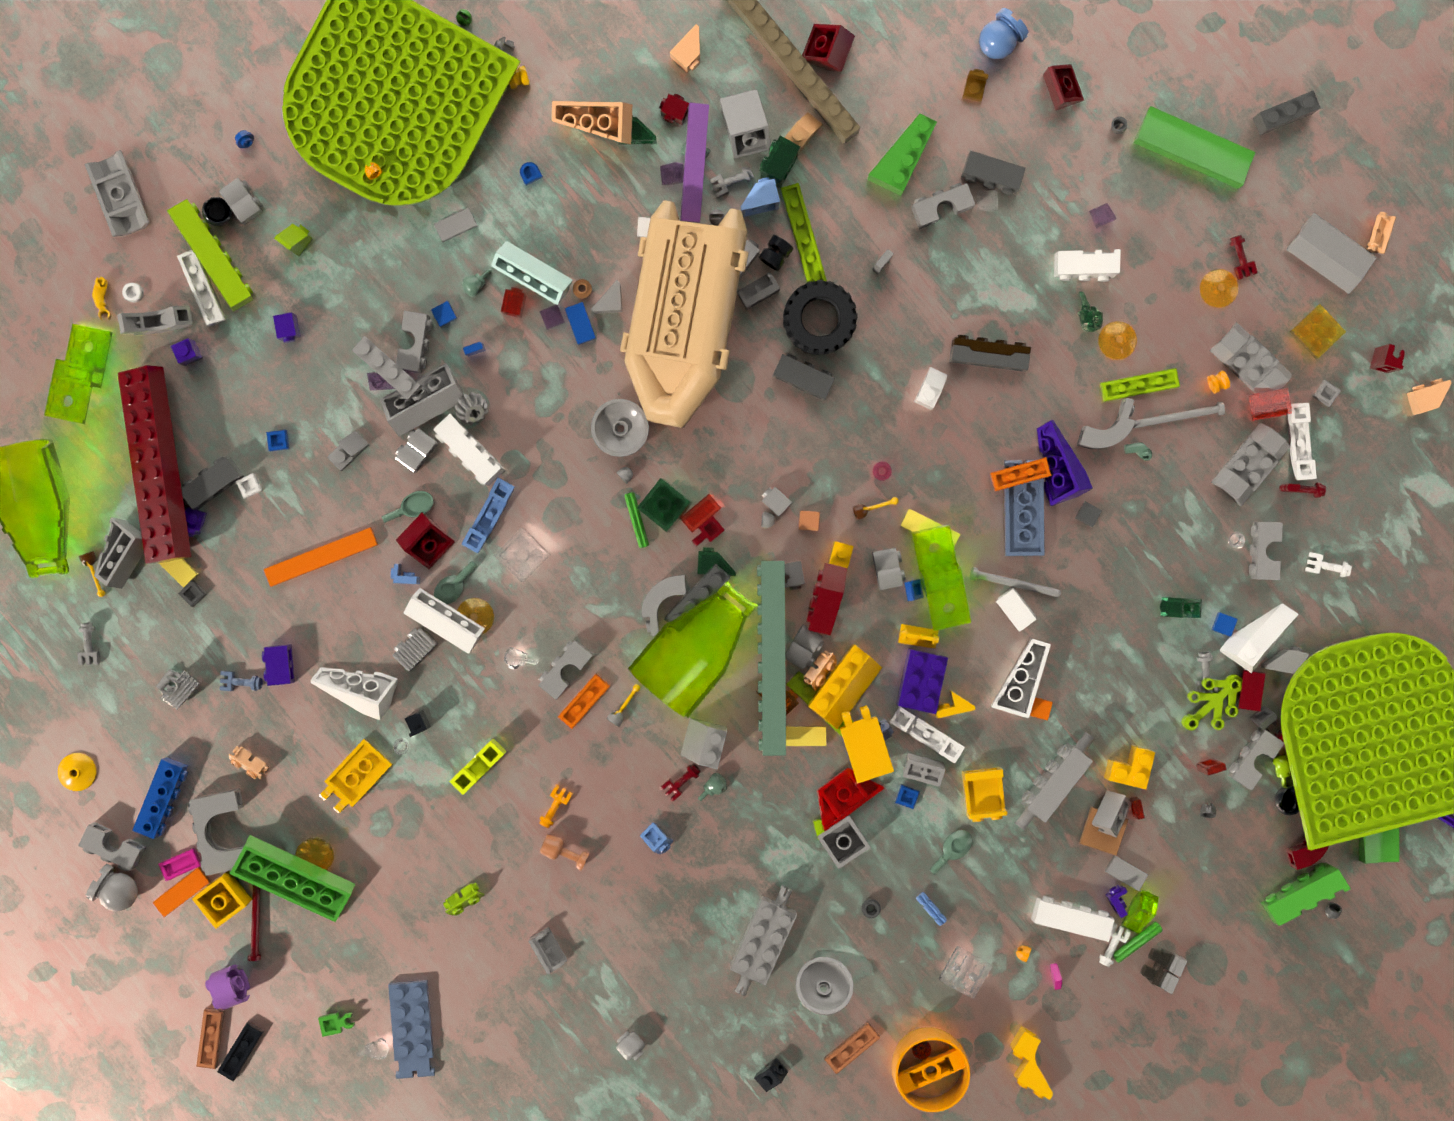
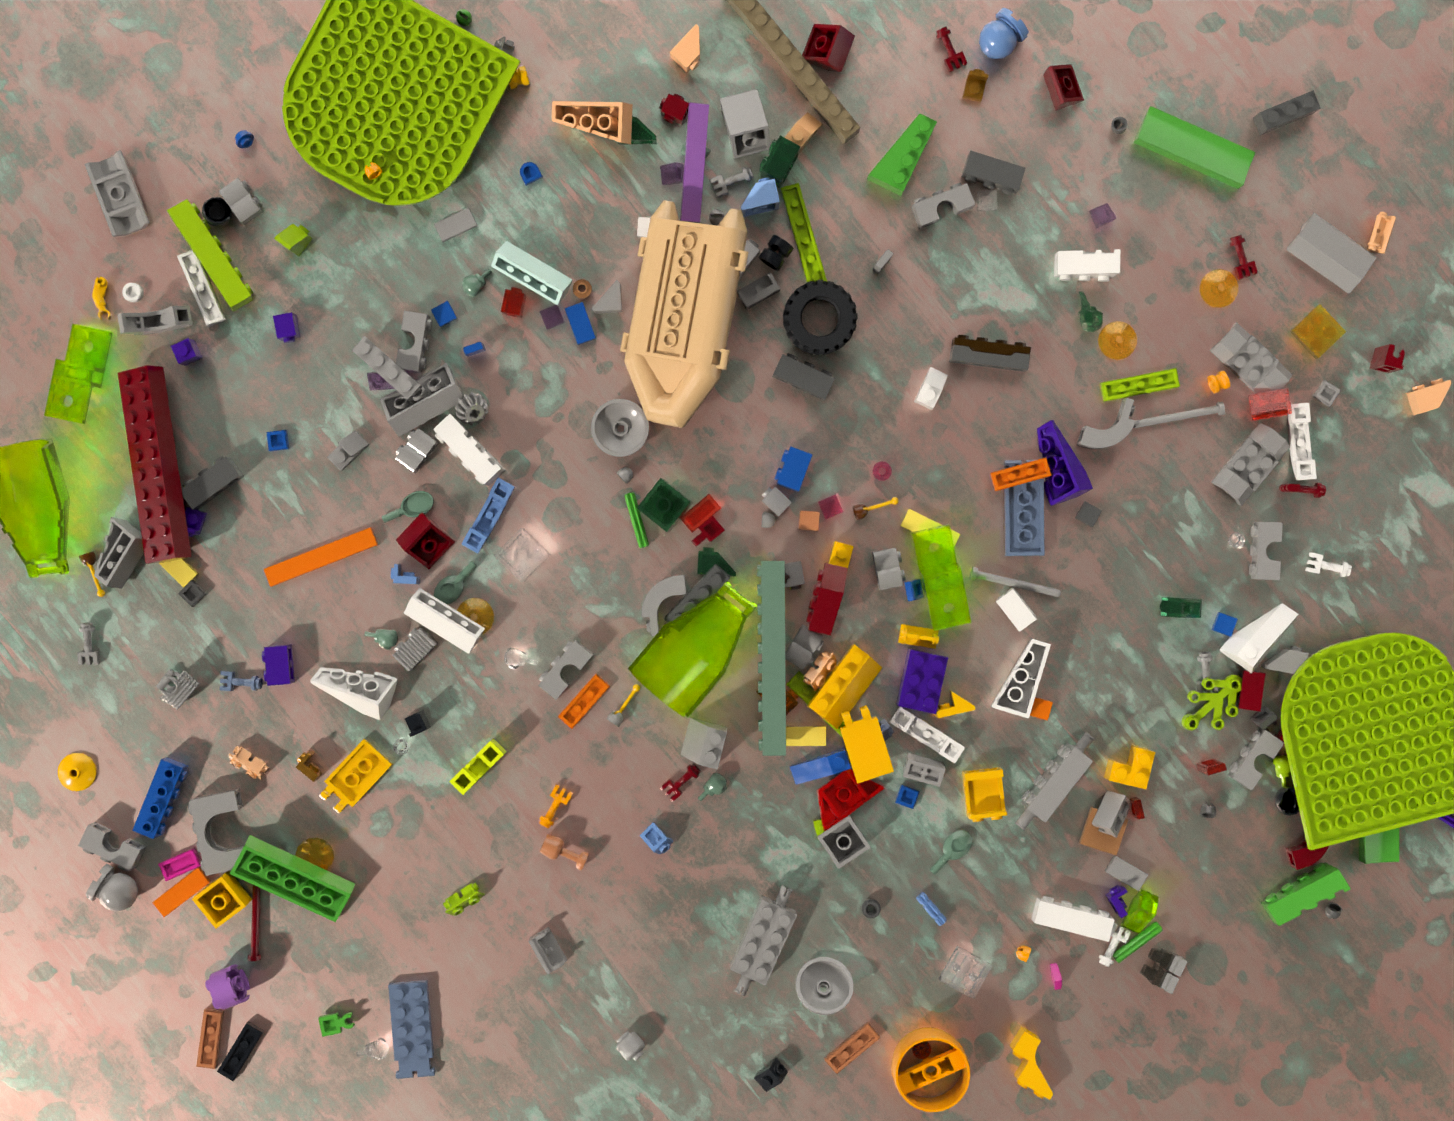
white tile [236,473,263,499] -> none
sand green arm [1124,442,1152,461] -> none
none -> pearl gold bracket [295,751,322,782]
none -> sand green piece [364,629,398,650]
none -> blue brick [774,447,813,492]
none -> blue slope [789,748,851,785]
none -> clear pink tile [818,494,843,520]
none -> dark red hinge [936,26,967,72]

